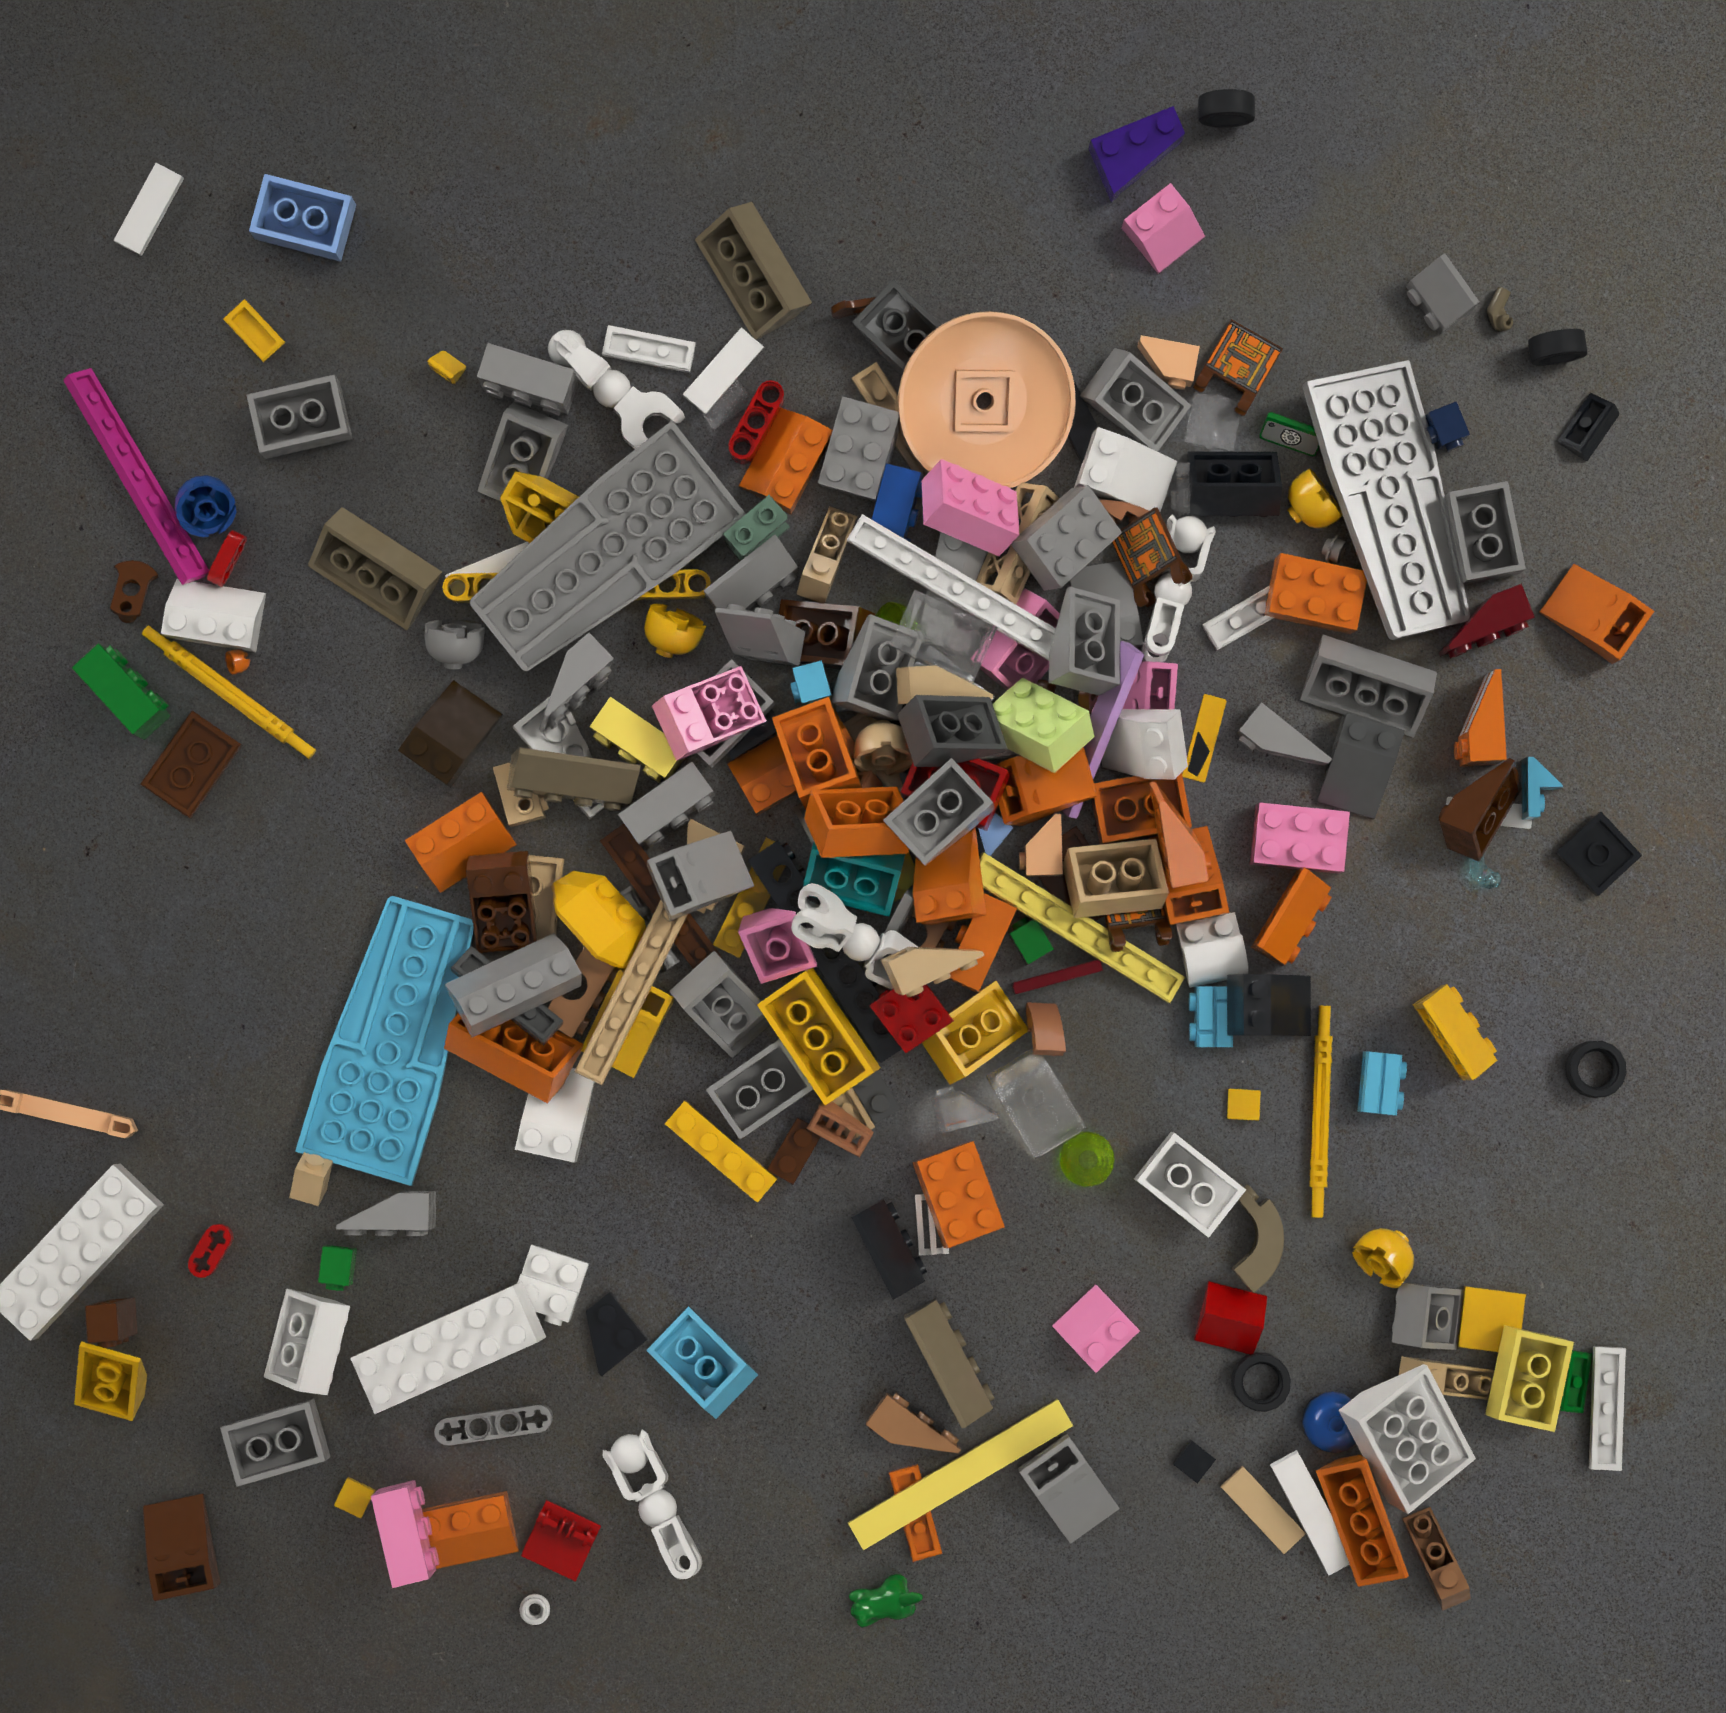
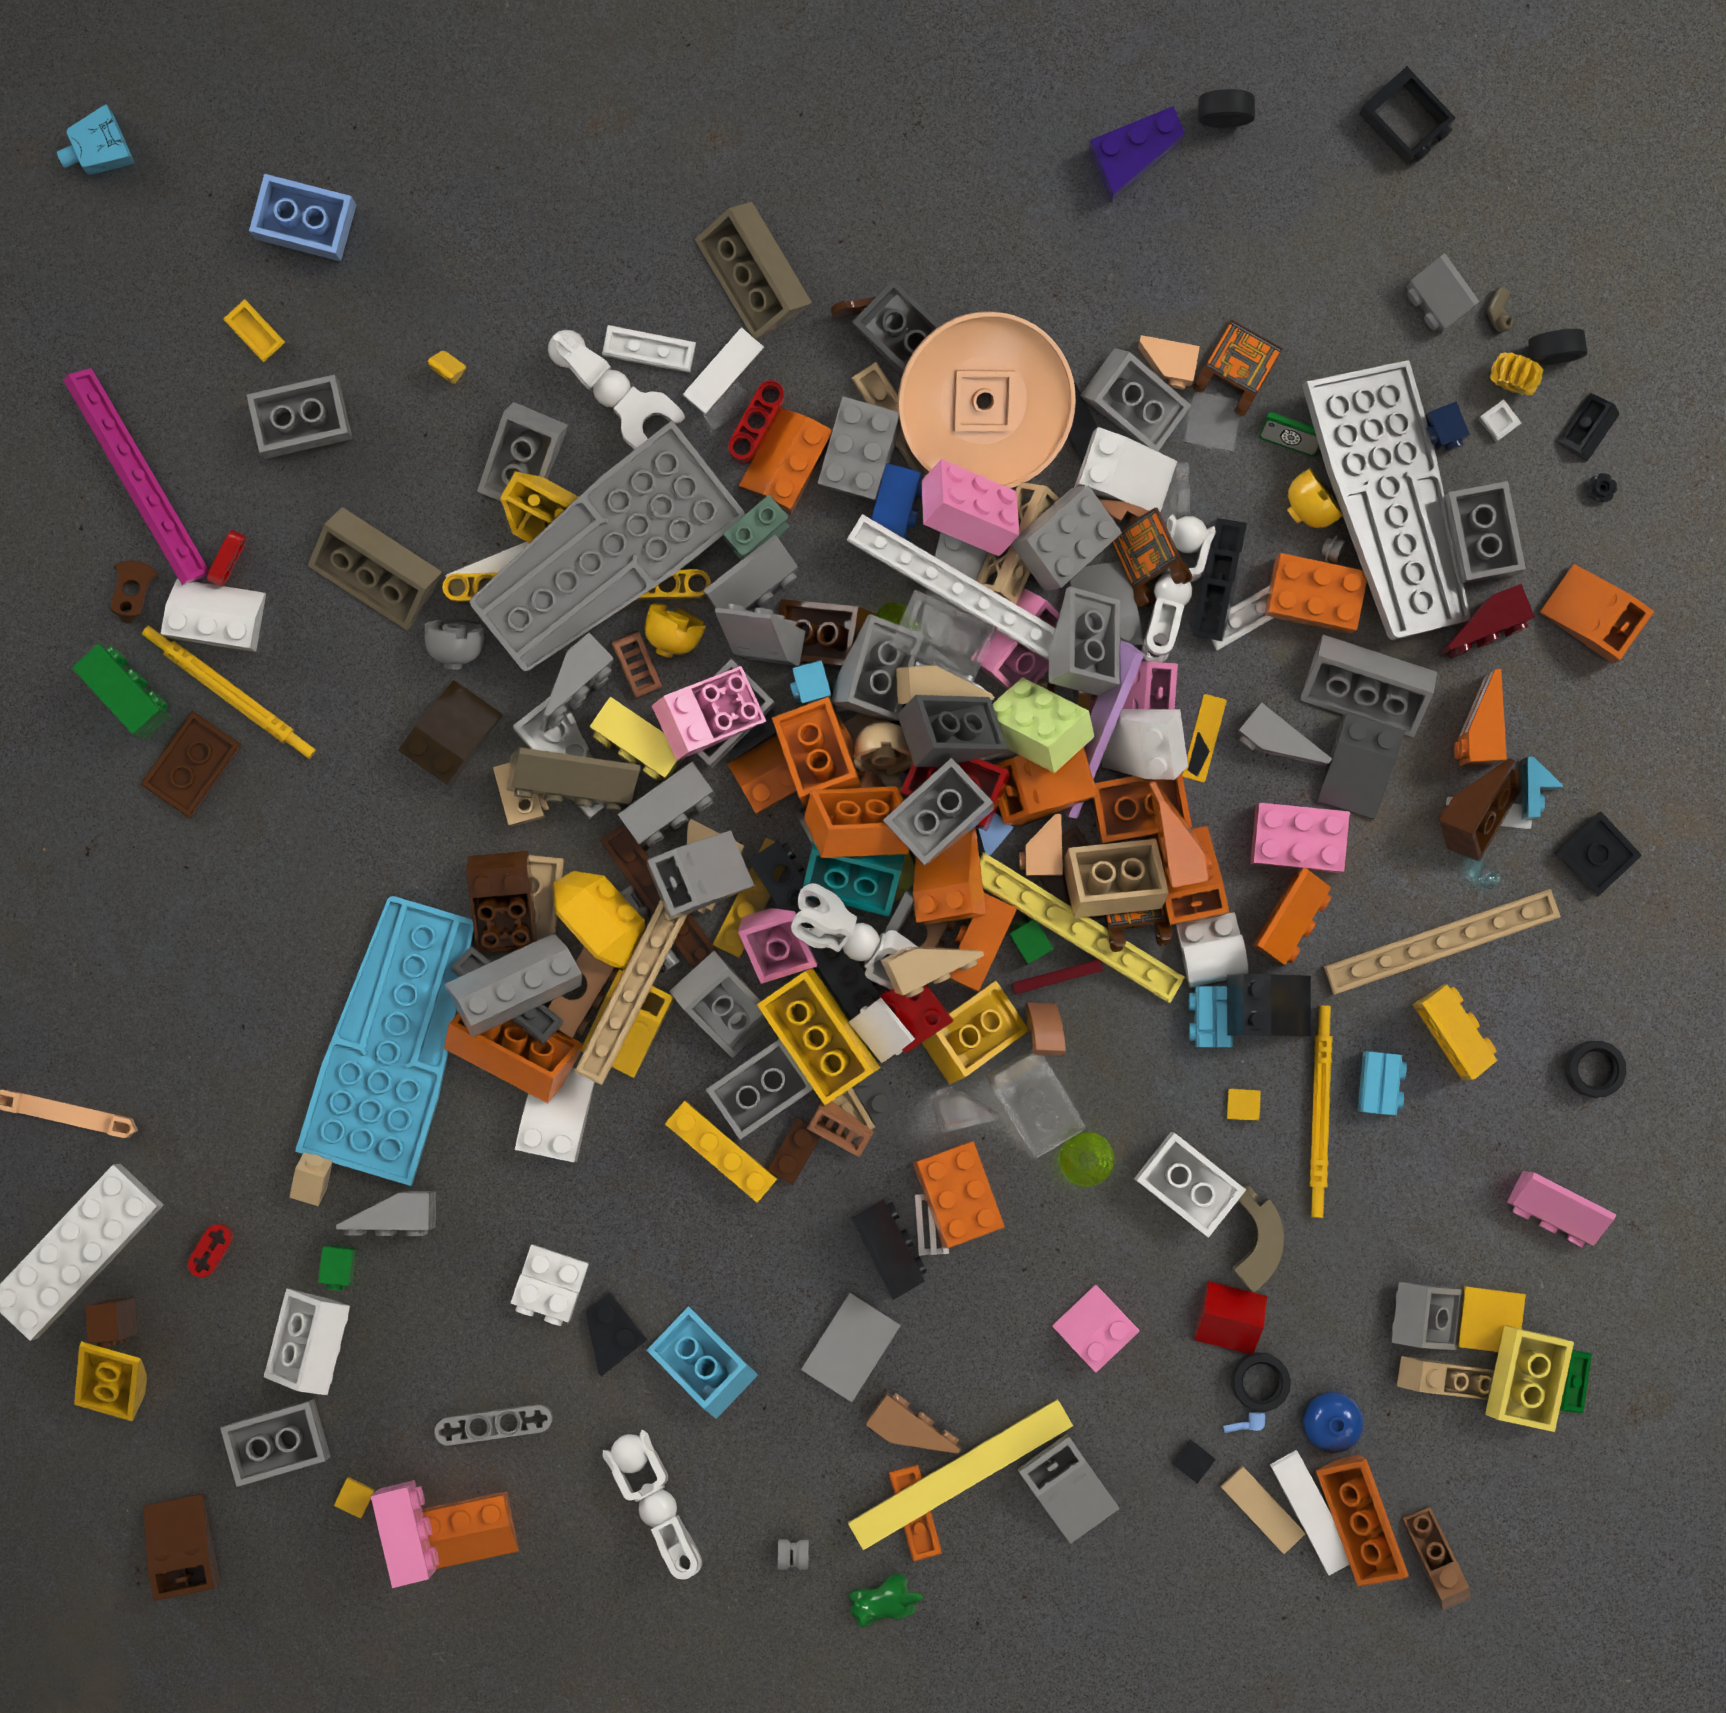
white tile [113,163,184,256] -> none
blue cylinder [175,475,236,537] -> none
orange hinge [225,649,250,675] -> none
white brick [350,1281,546,1414] -> none
orange slope [405,792,517,893] -> none
light grey brick [477,343,579,417] -> none
white plate [519,1594,550,1625] -> none
red hinge [521,1500,601,1582] -> none
tan slope [797,506,857,603] -> none
dark tan slope [904,1298,995,1429] -> none
bright pink slope [1121,183,1205,274] -> none
black slope [1187,451,1282,517] -> none
white slope [1338,1364,1476,1514] -> none
yellow cylinder [1352,1228,1414,1288] -> none
white plate [1589,1346,1626,1471] -> none
none -> medium azure torso [57,104,135,175]
none -> nougat slope [610,630,662,698]
none -> light grey wheel [778,1539,809,1570]
none -> light grey tile [801,1292,901,1402]
none -> white piece [848,998,915,1063]
none -> black slope [1193,518,1248,641]
none -> light blue hand [1223,1412,1265,1433]
none -> tan tile [1323,889,1561,995]
none -> black window [1359,66,1455,165]
none -> white tile [1478,399,1521,442]
none -> yellow gear [1490,352,1544,395]
none -> bright pink slope [1507,1171,1616,1248]
none -> black plate [1588,473,1618,503]

